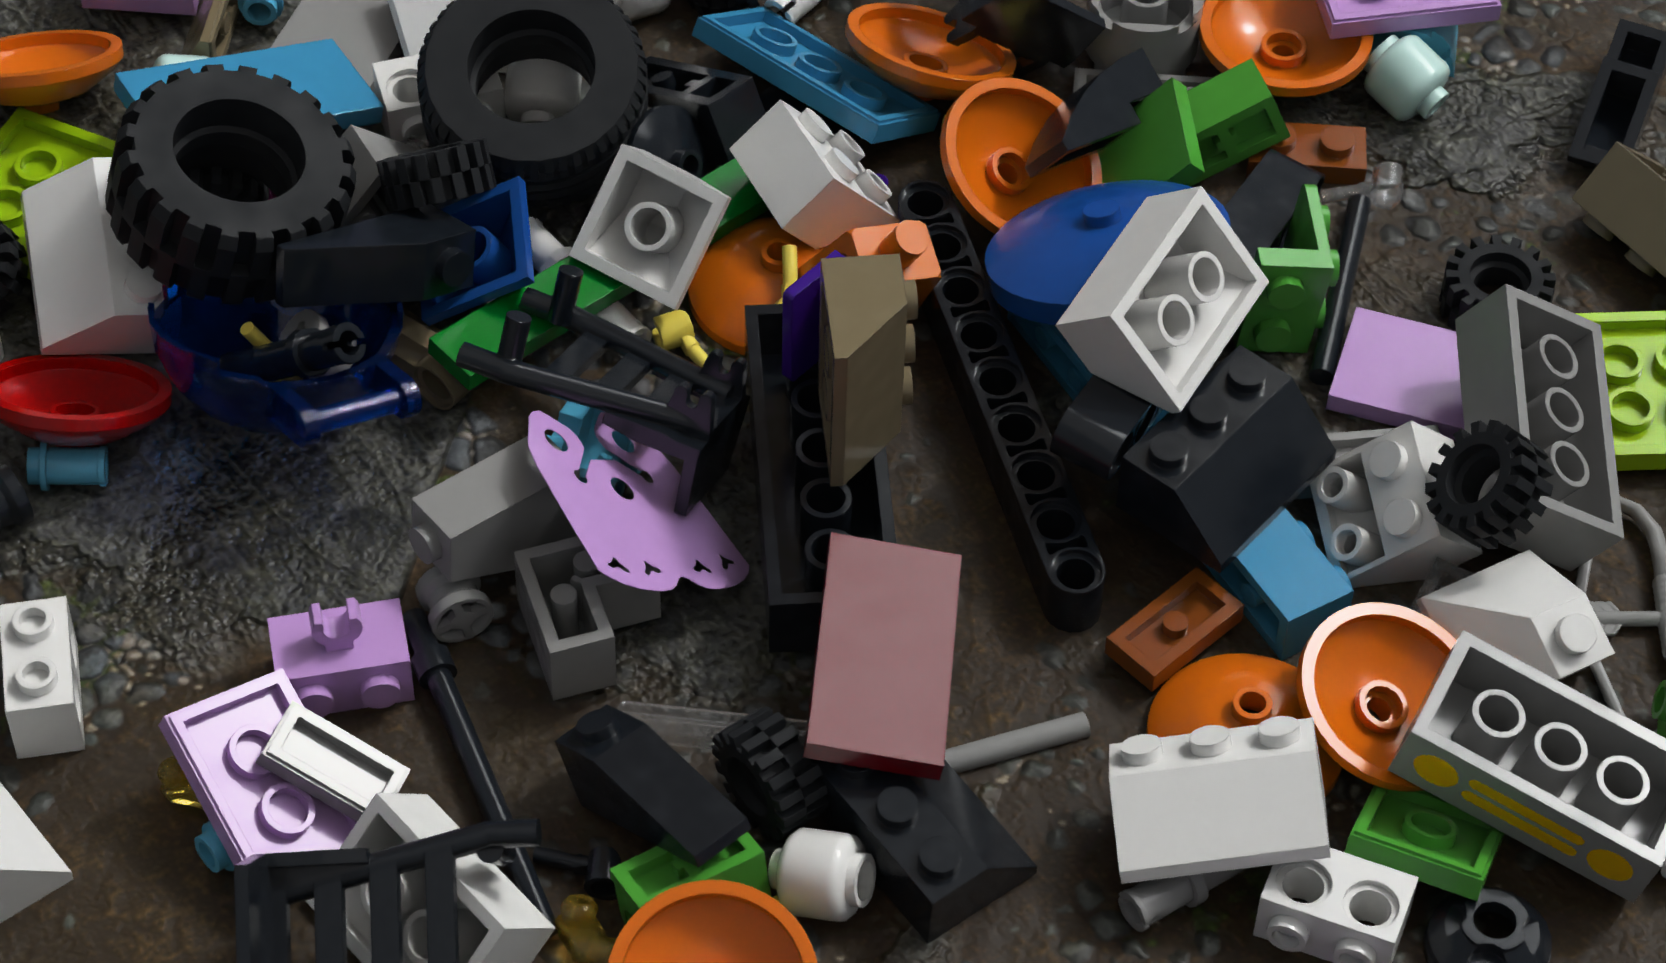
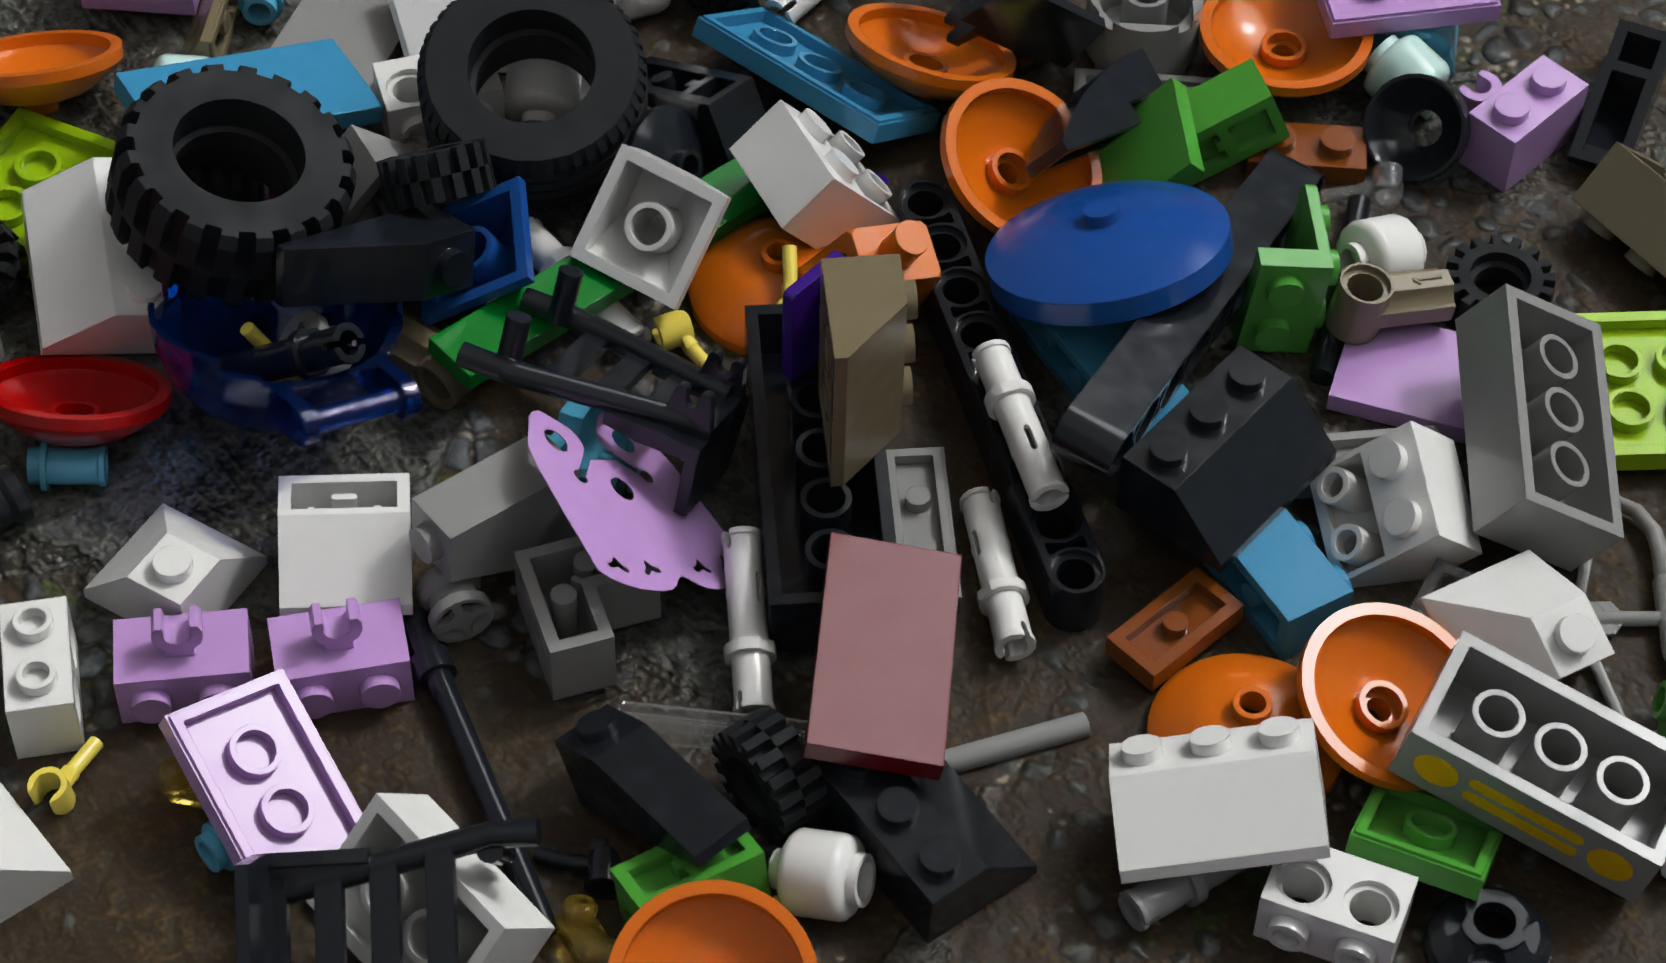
tile [255,700,411,822] -> none
white slope [1055,186,1269,413] -> none
black tyre [1425,419,1554,549] -> none
none -> light yellow hand [27,736,104,815]
none -> white slope [83,503,268,619]
none -> lavender brick [113,605,255,724]
none -> white slope [277,473,413,616]
none -> white pin [721,526,777,720]
none -> light grey tile [886,447,962,611]
none -> white pin [959,486,1036,661]
none -> white pin [972,339,1070,512]
none -> dark tan piece [1325,262,1456,345]
none -> white head [1336,214,1427,275]
none -> black piece [1363,73,1471,182]
none -> lavender brick [1458,55,1589,193]

